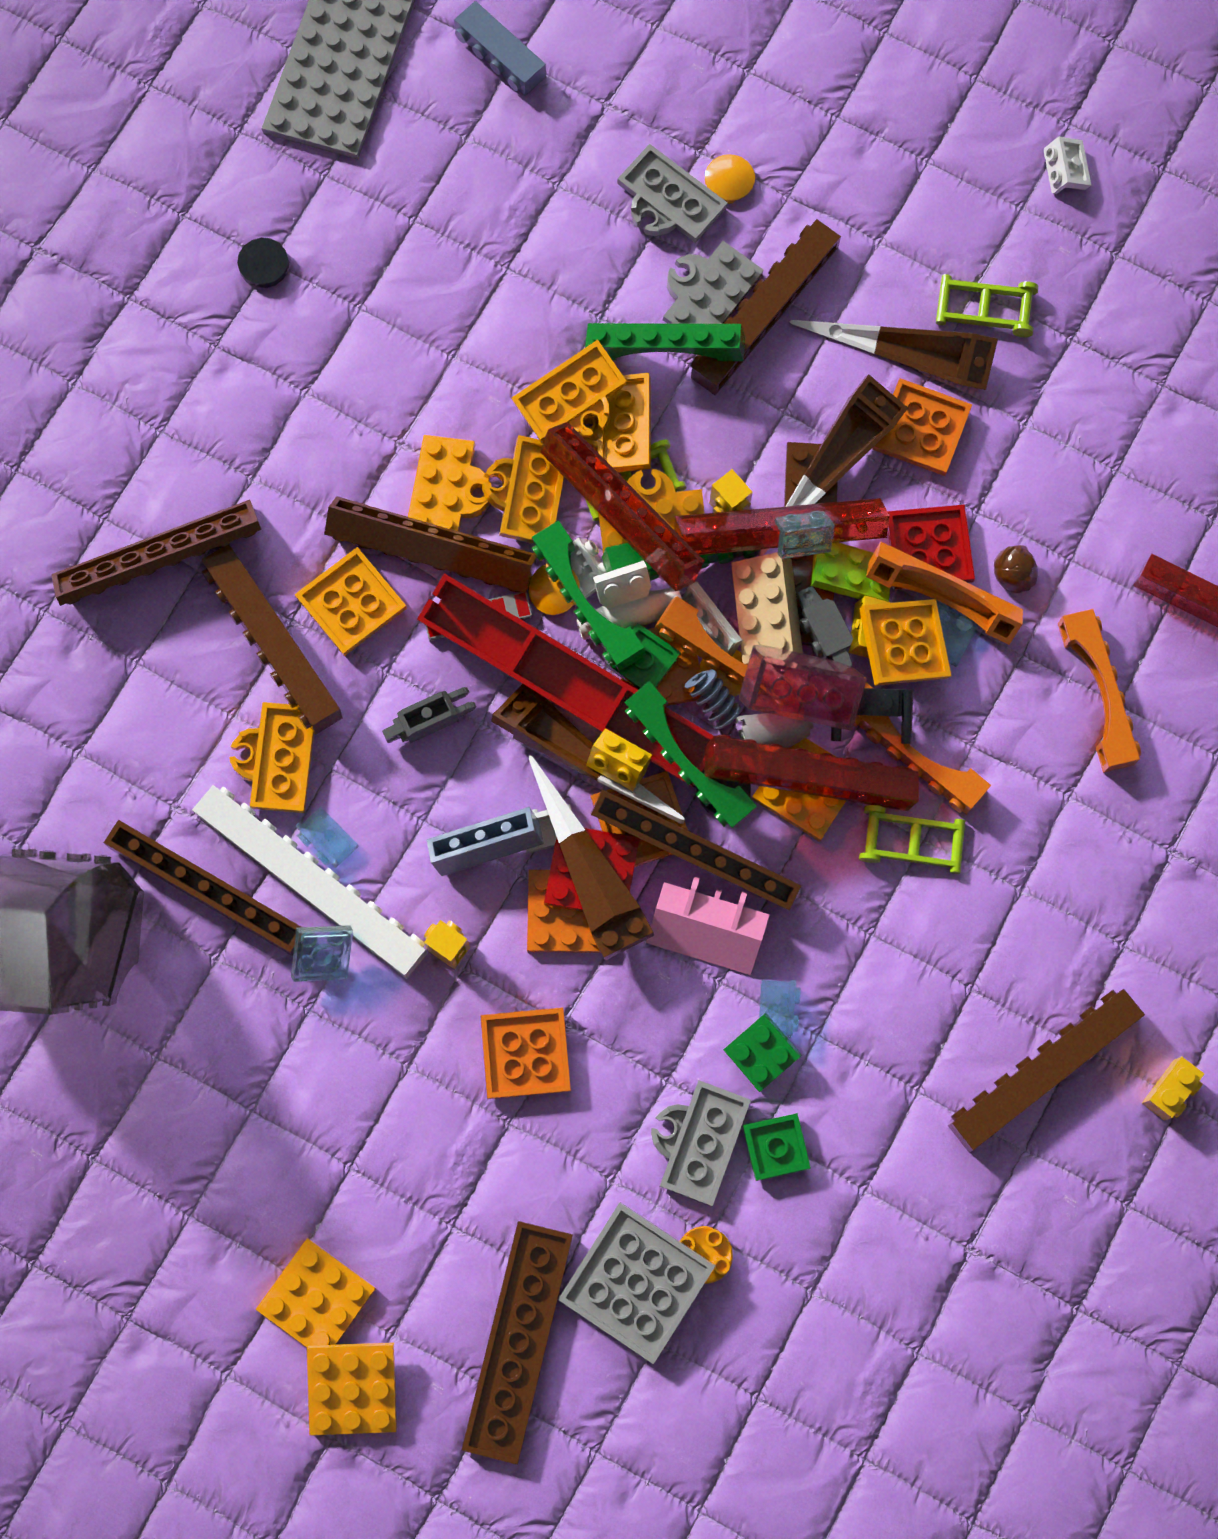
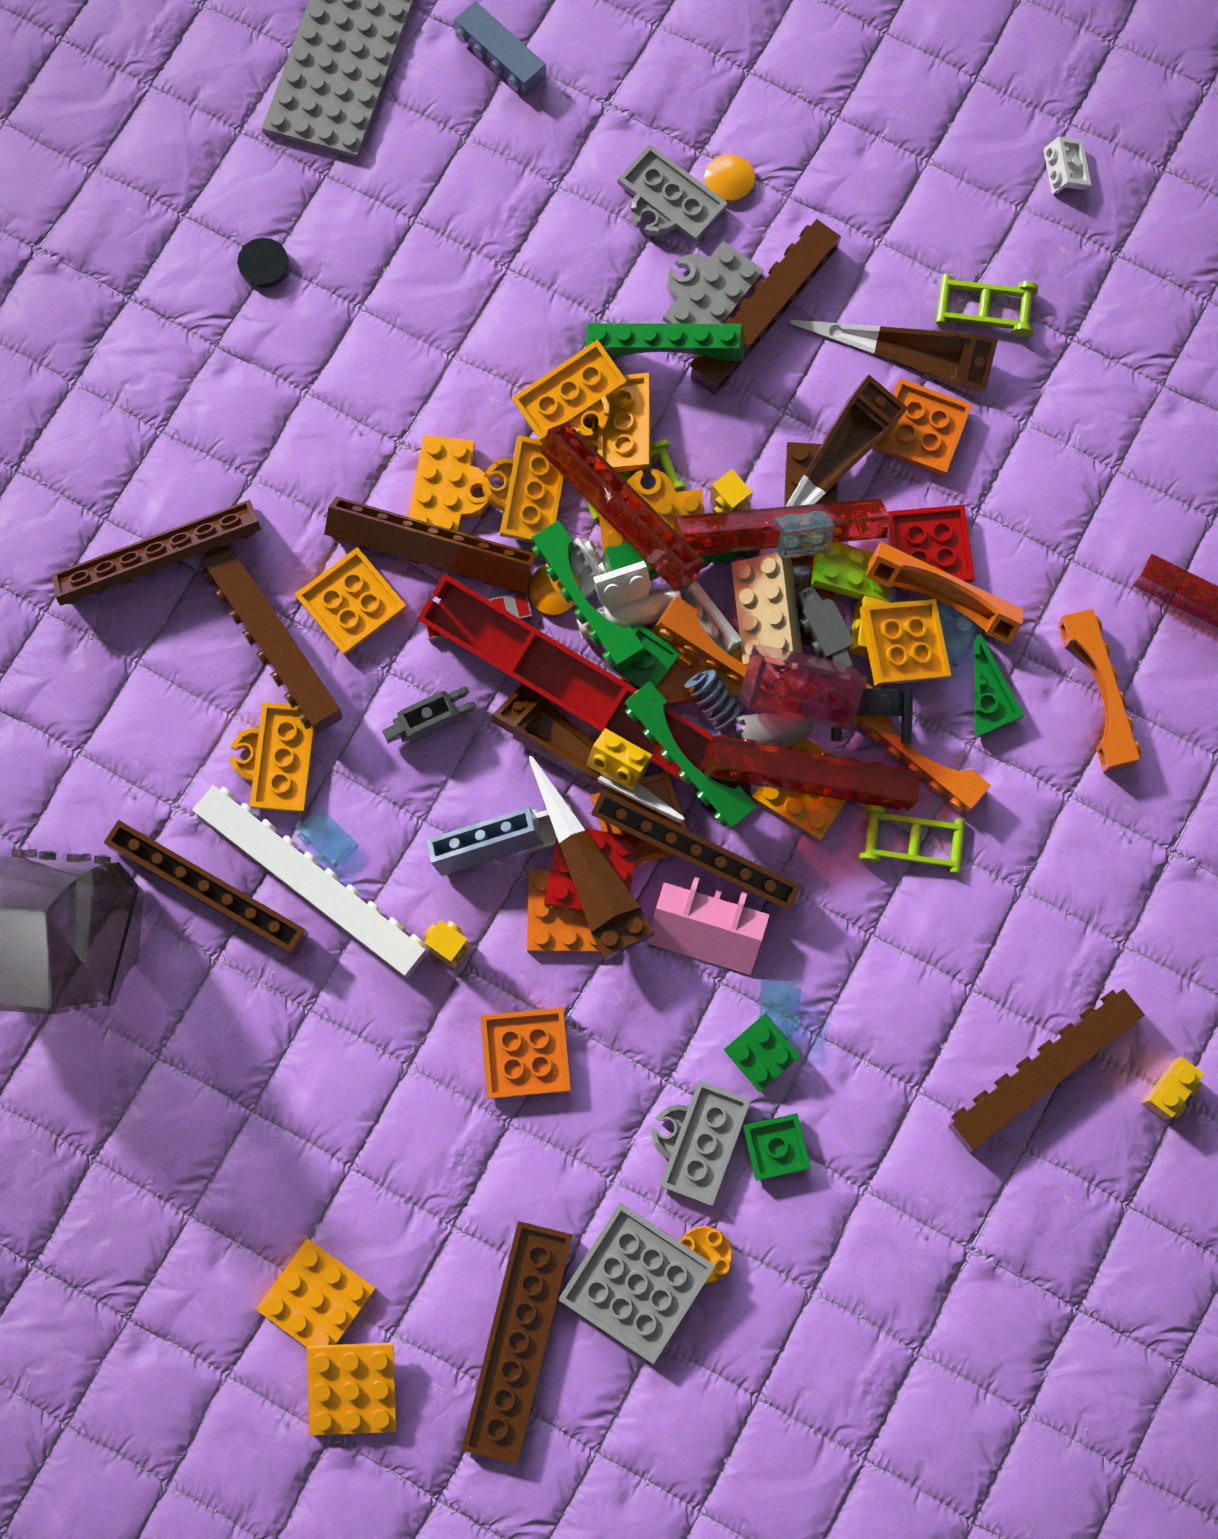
clear light blue plate [291,925,353,982] -> none
reddish brown hair [993,545,1038,593] -> none
none -> green wing [974,634,1024,739]

